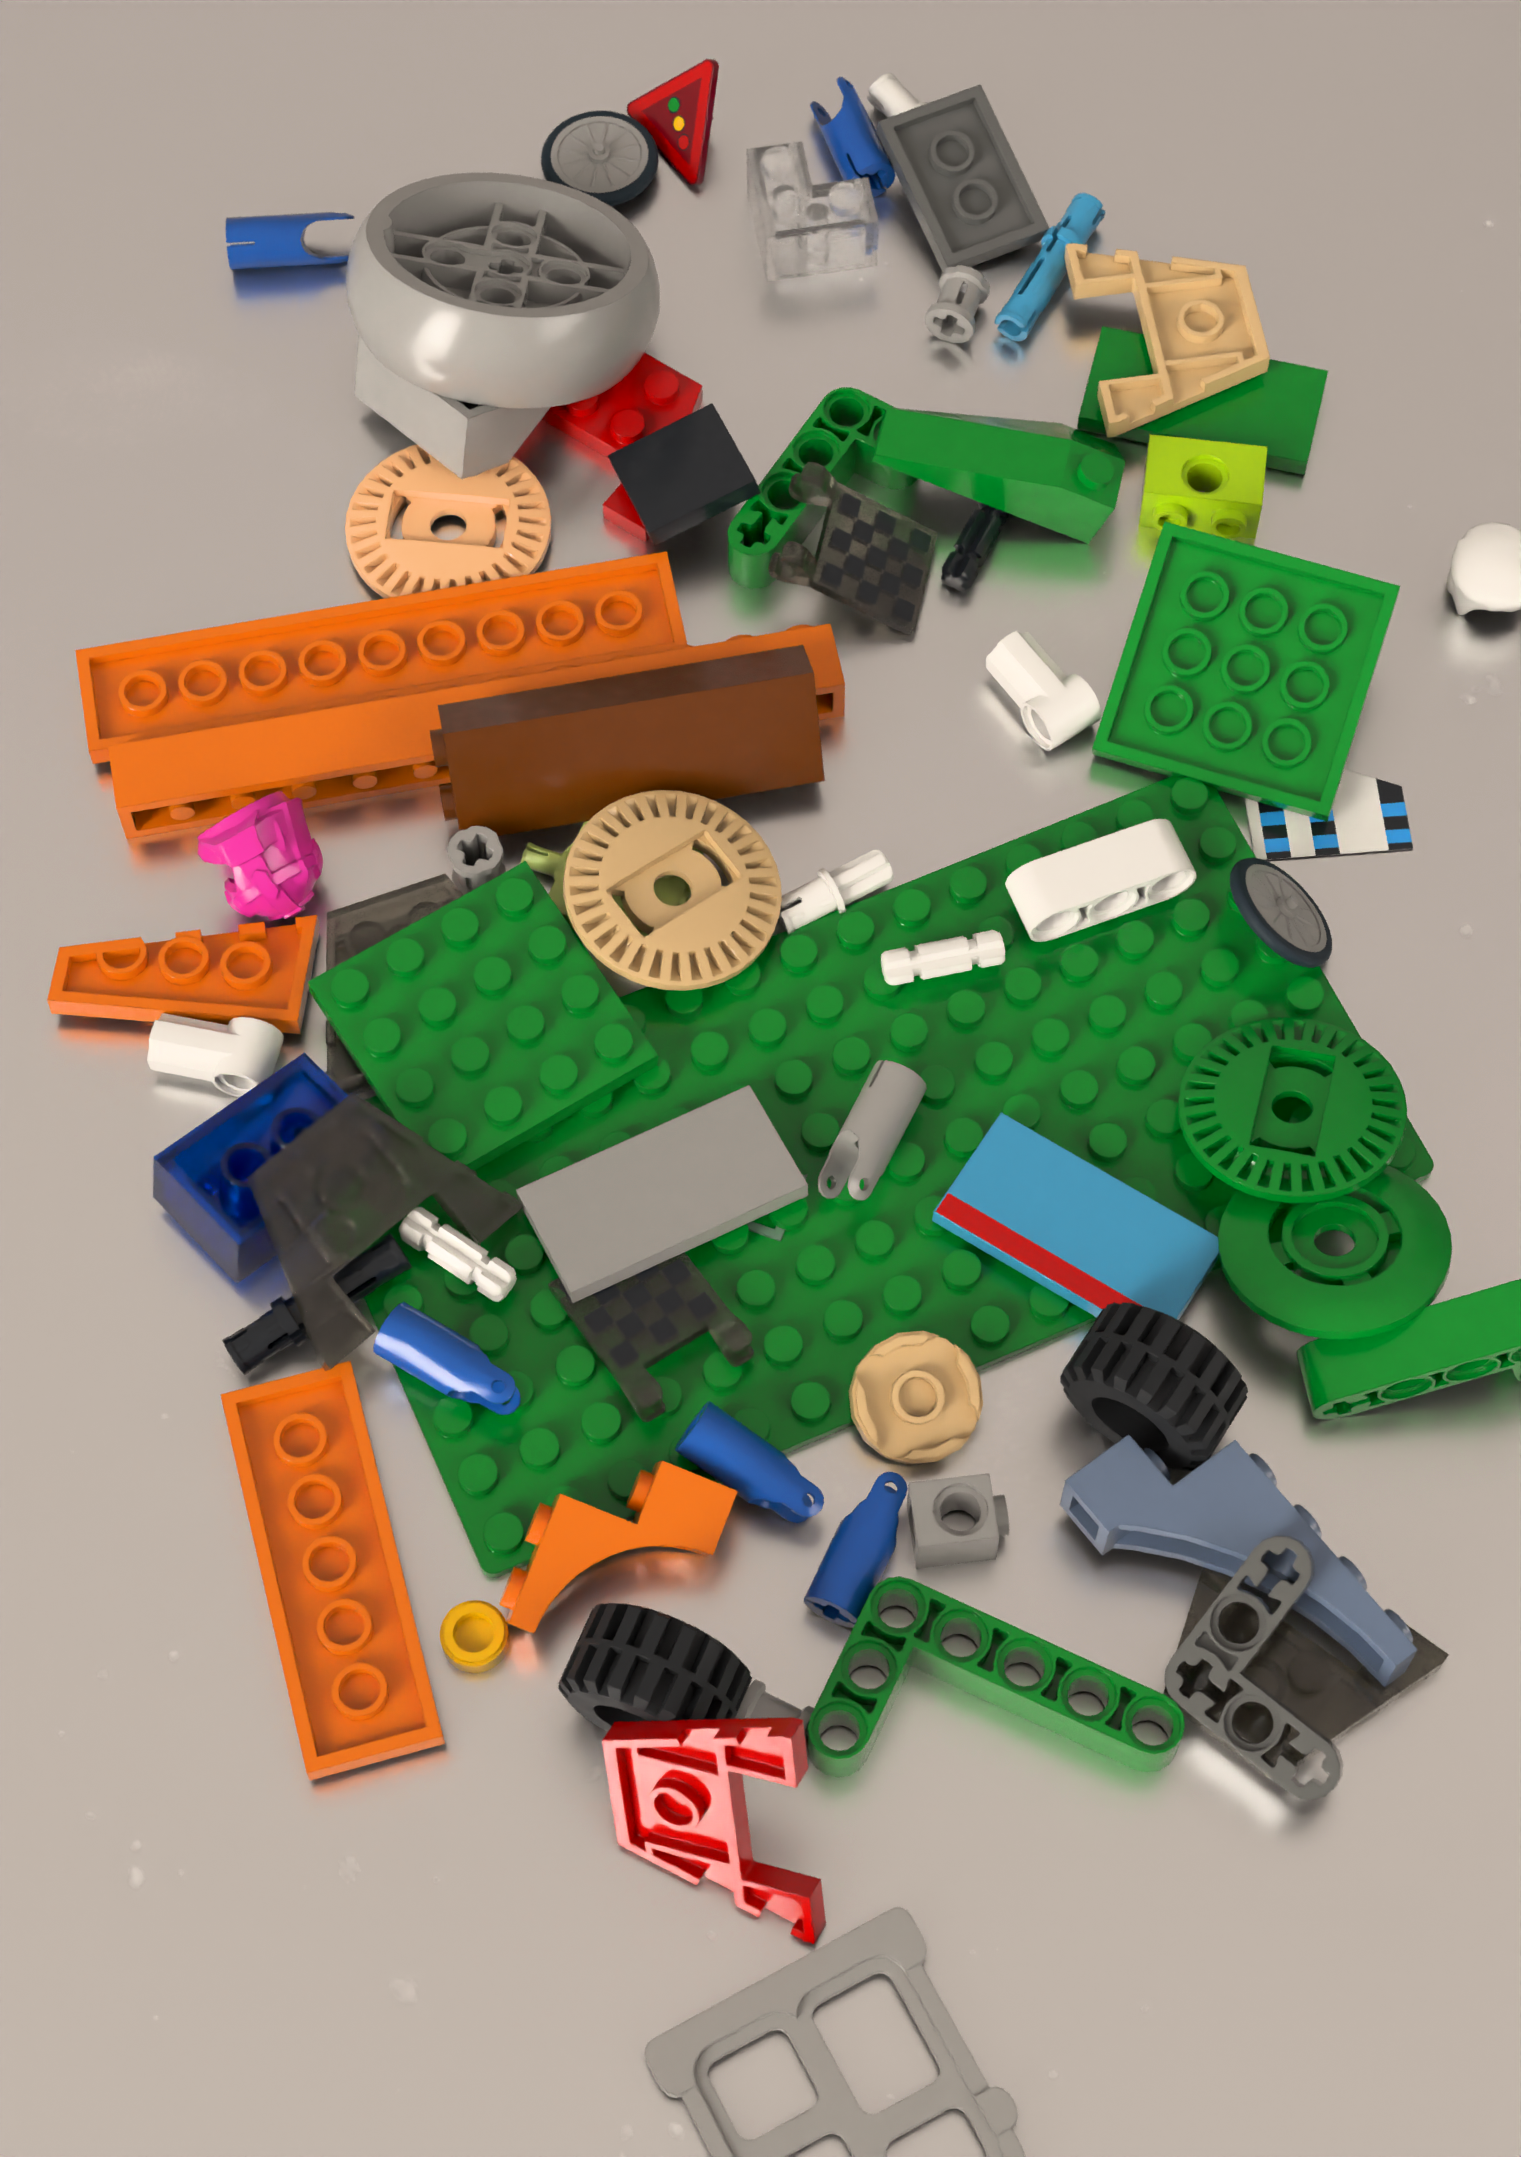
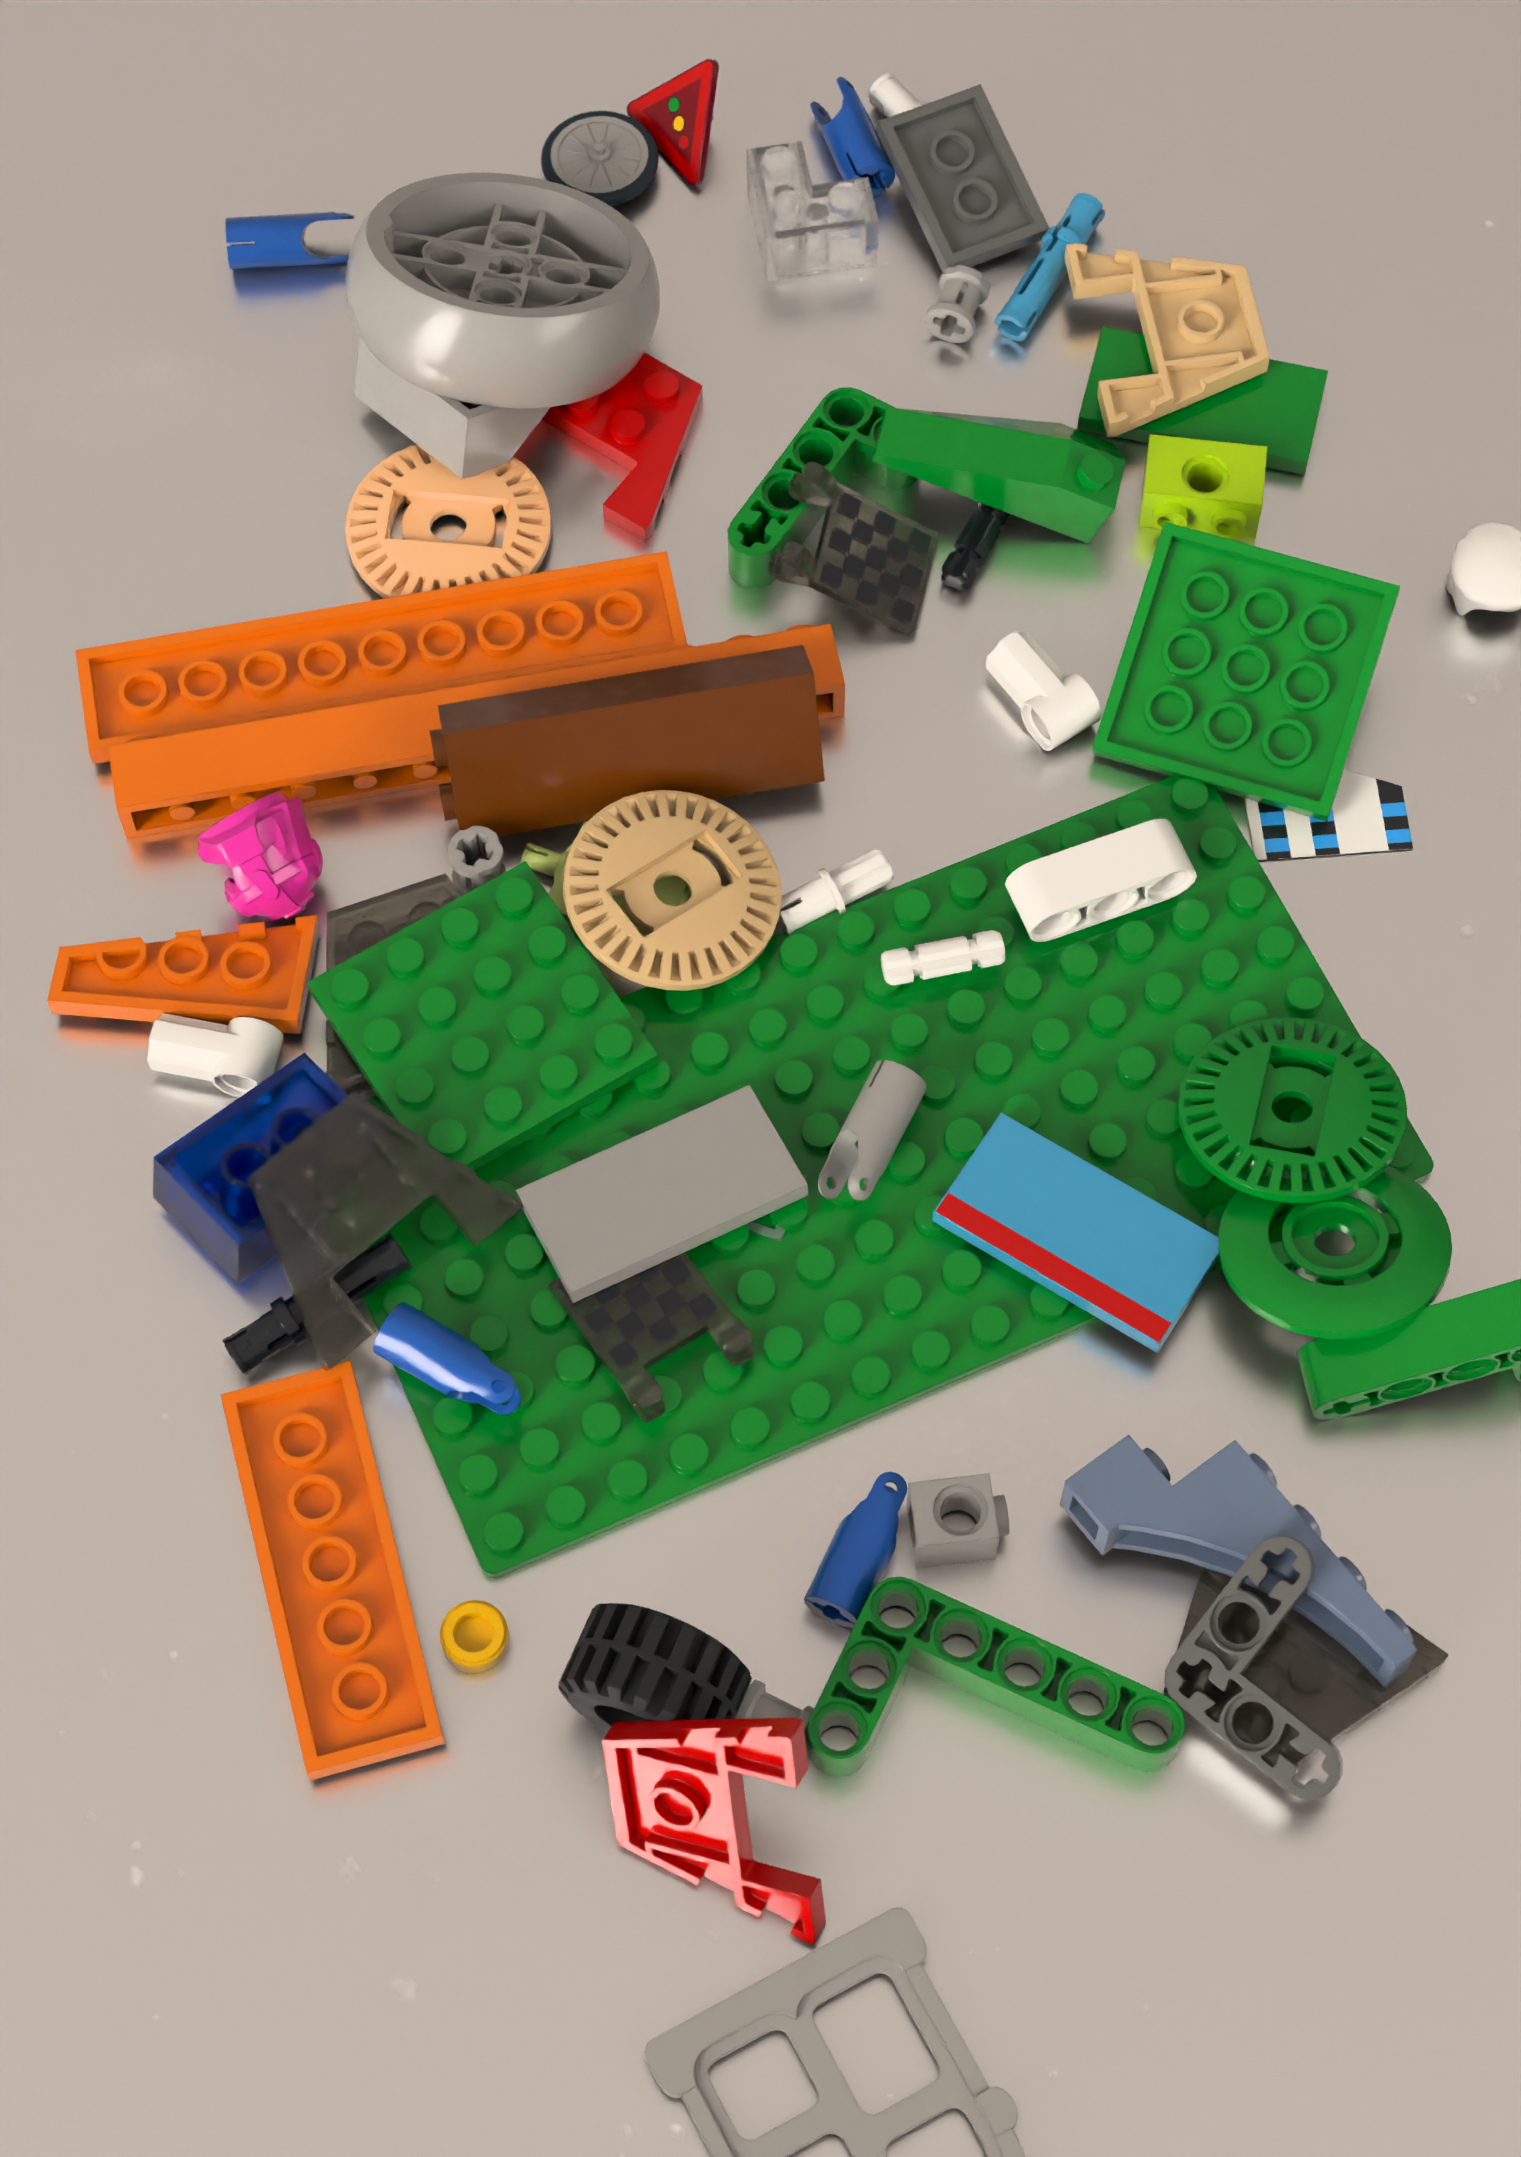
white axle [399,1207,517,1302] -> none
orange arch [499,1460,738,1633] -> none
black tile [608,403,761,546] -> none
blue piece [675,1401,824,1523] -> none
tan tile [849,1331,983,1465] -> none
black tyre [1060,1302,1248,1471] -> none
wheel [1230,858,1332,968] -> none

